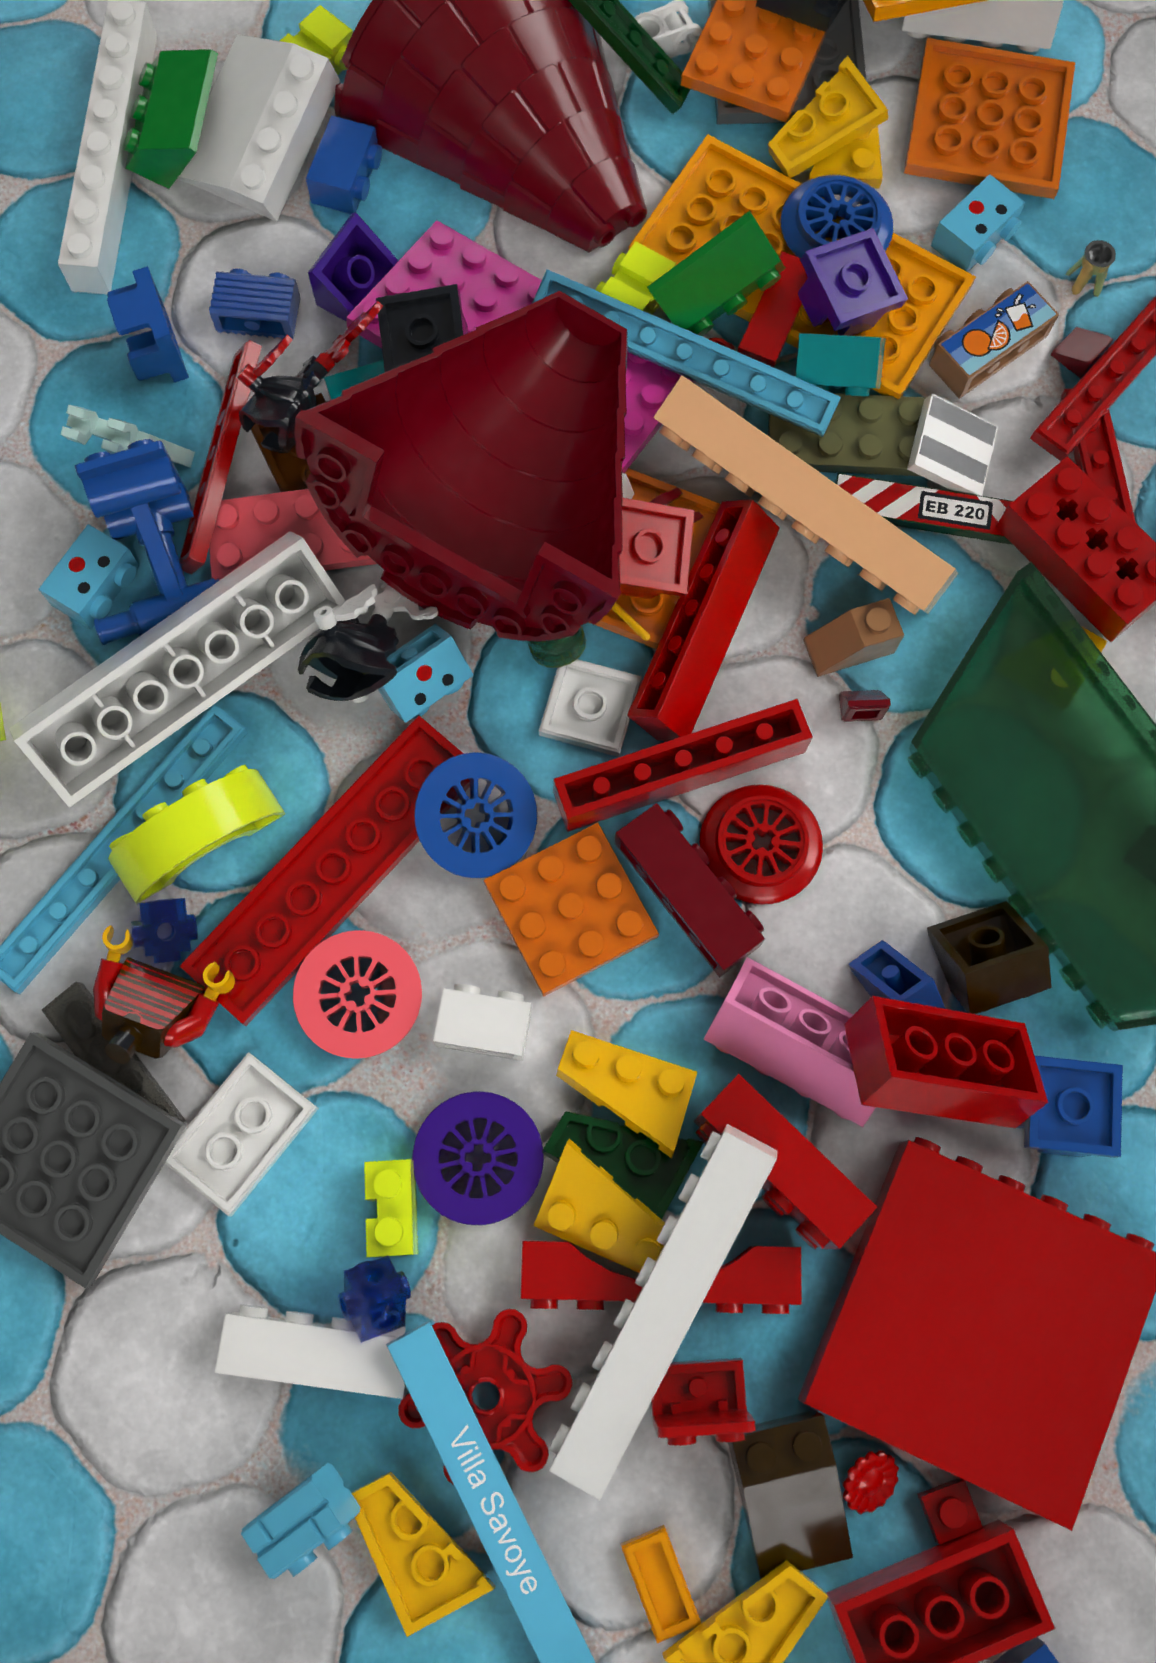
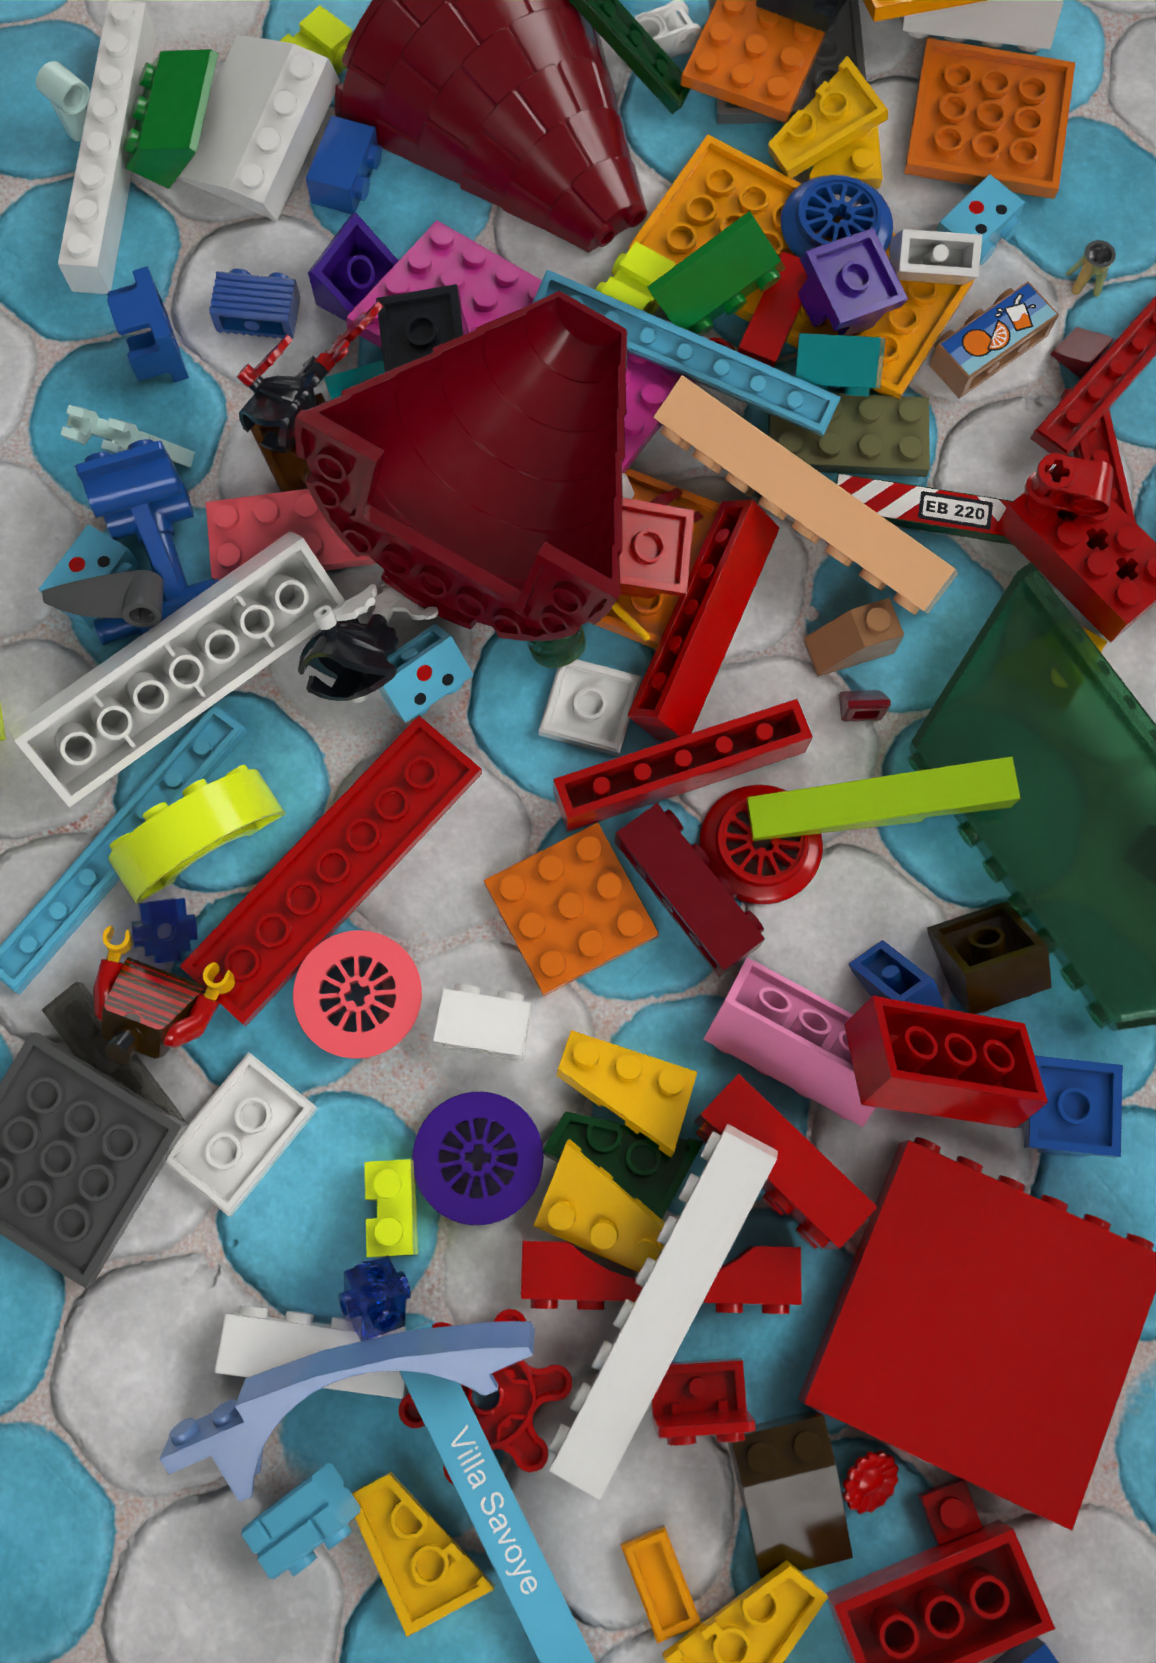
red tile [179,340,262,575] -> none
blue piece [415,752,537,878] -> none
tile [907,394,998,496] -> none
none -> light aqua piece [36,61,90,142]
none -> dark grey piece [42,570,164,627]
none -> medium blue slope [159,1321,535,1502]
none -> lime slope [746,756,1021,841]
none -> white brick [889,229,982,285]
none -> red piece [1024,453,1114,517]

